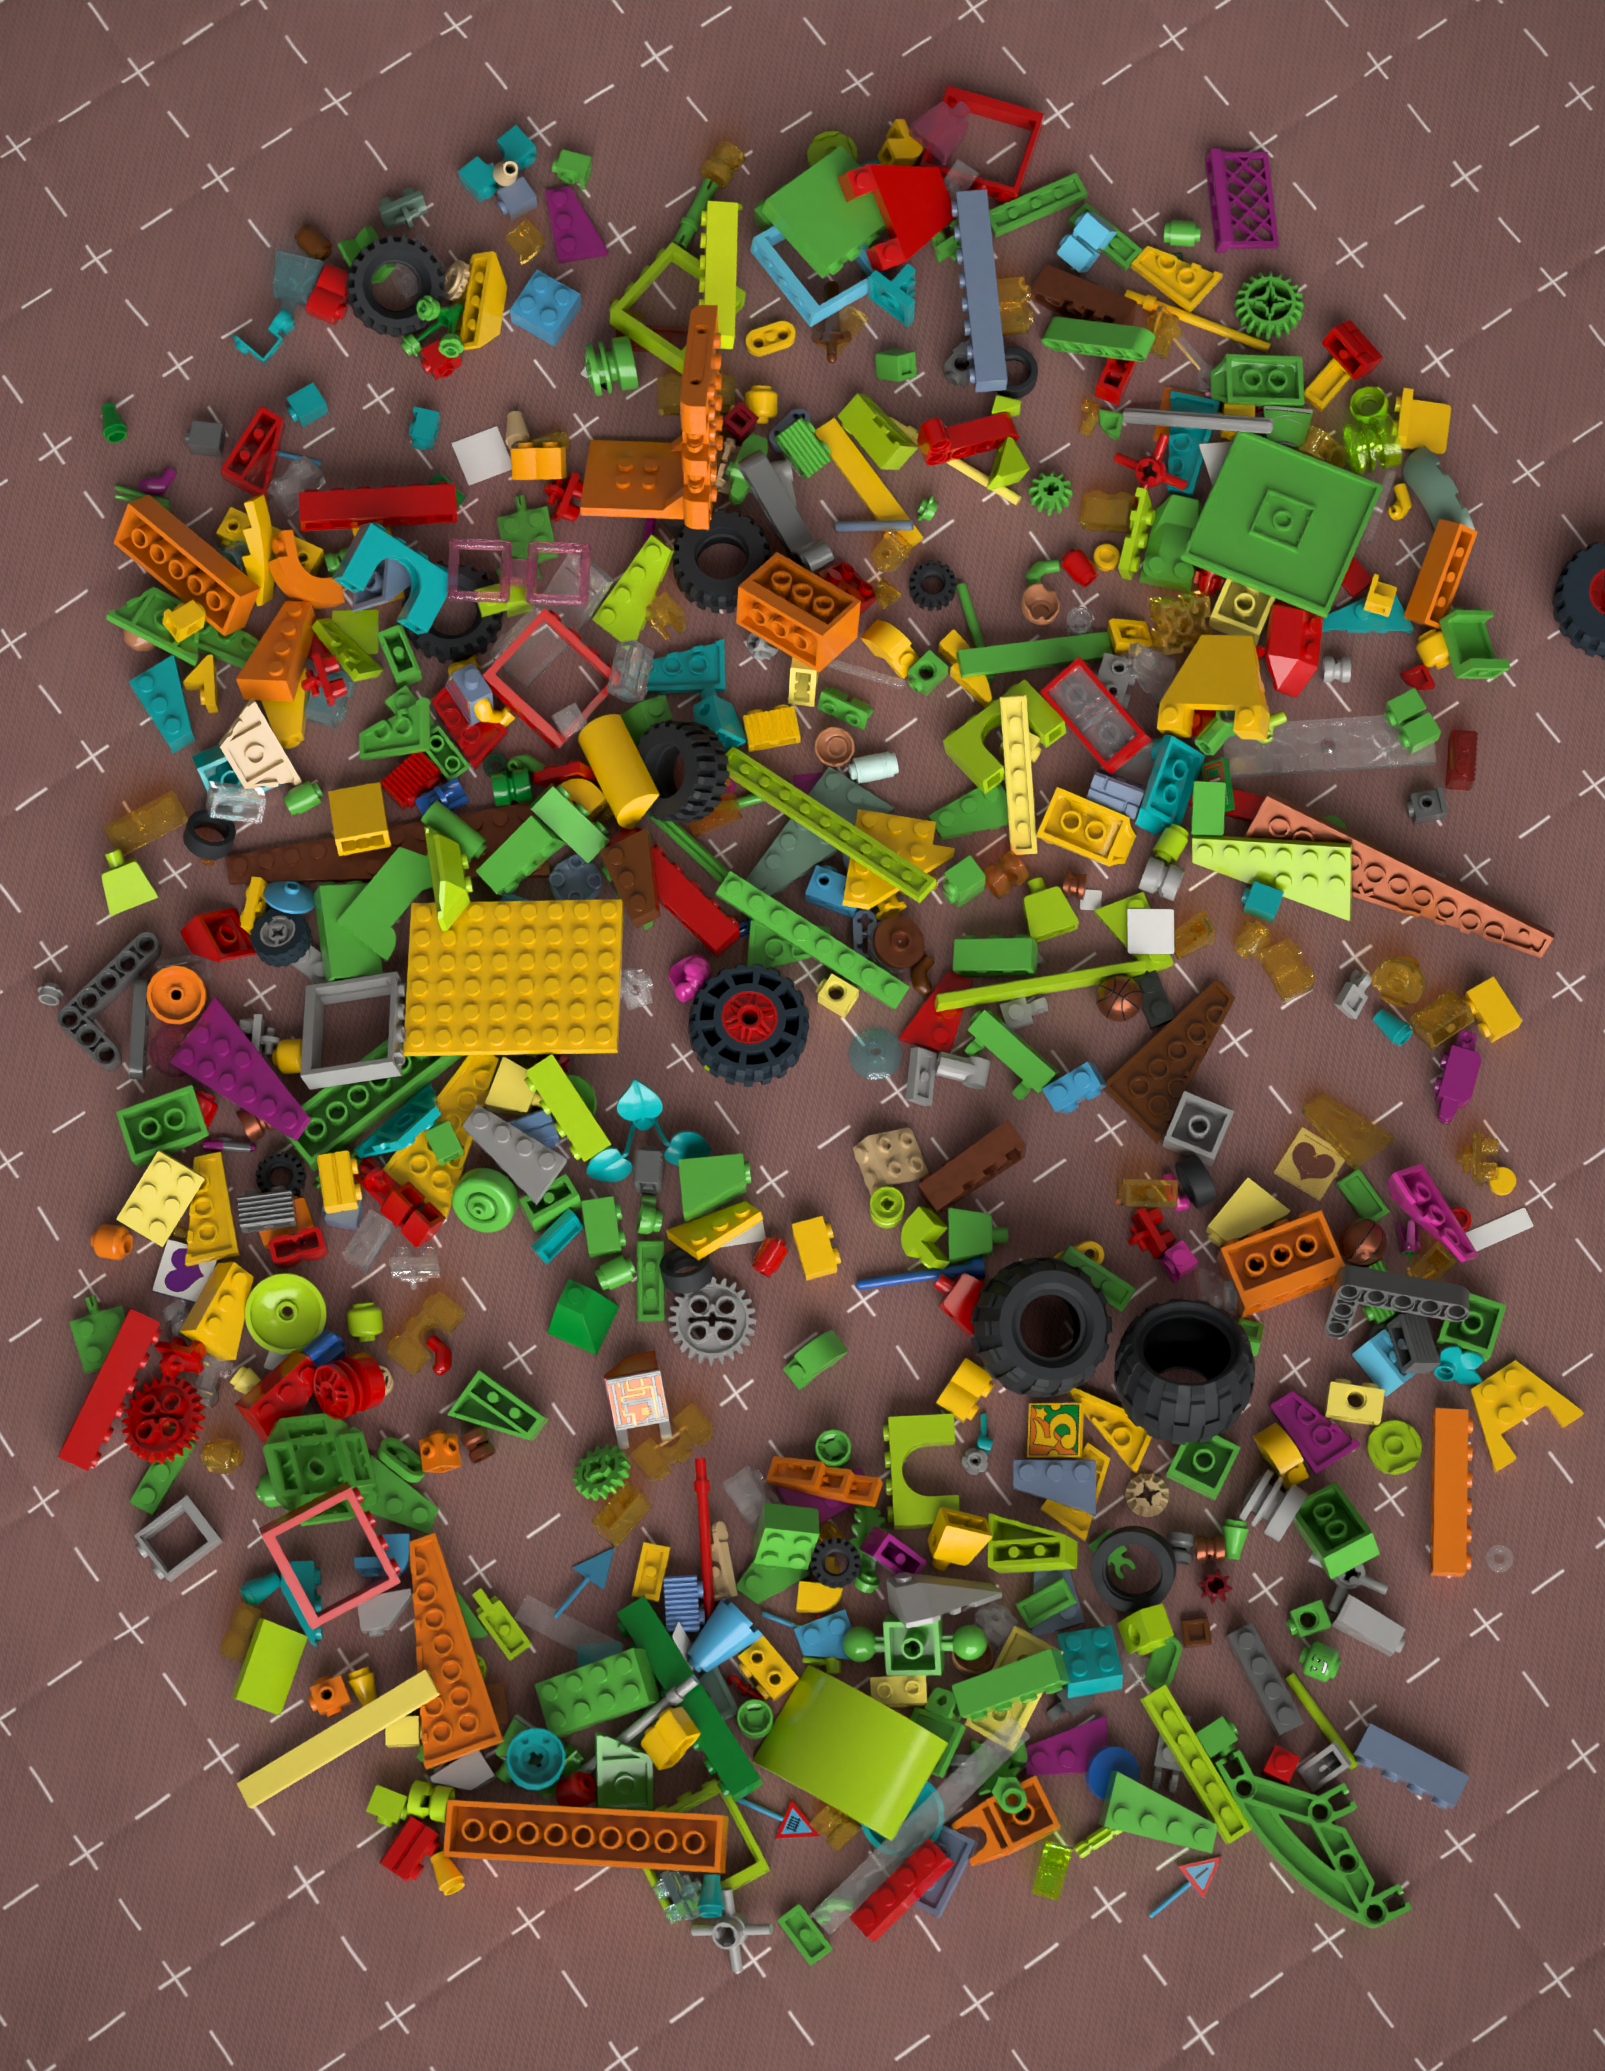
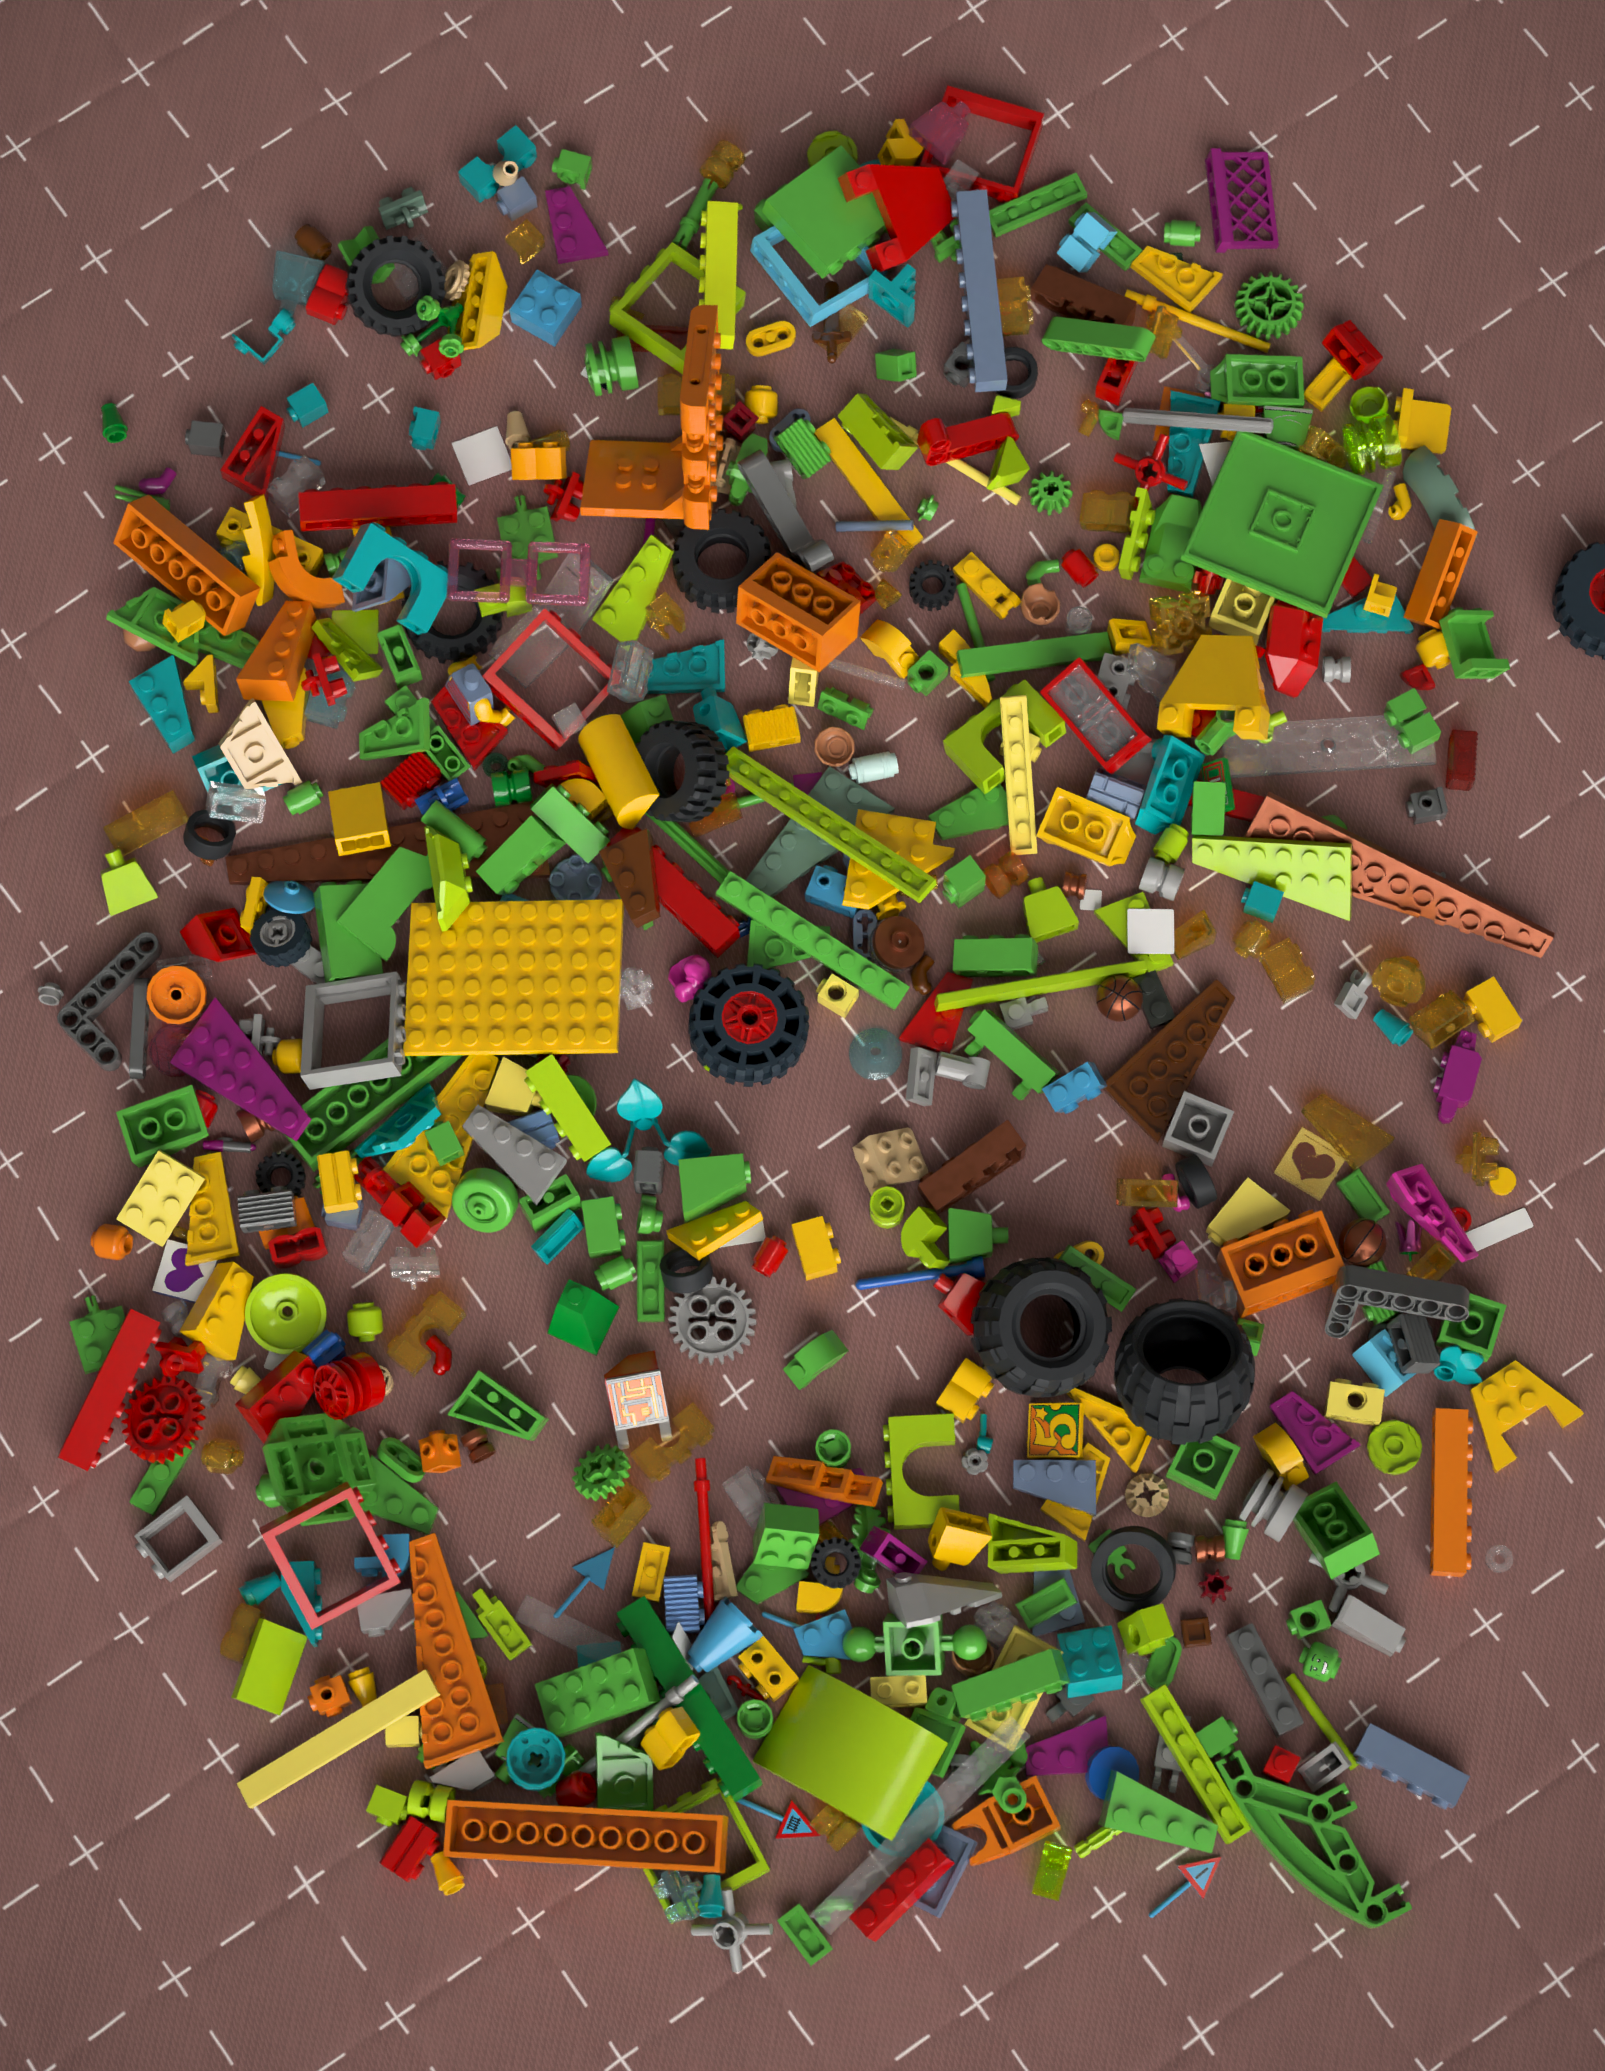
none -> yellow plate [953,552,1021,620]

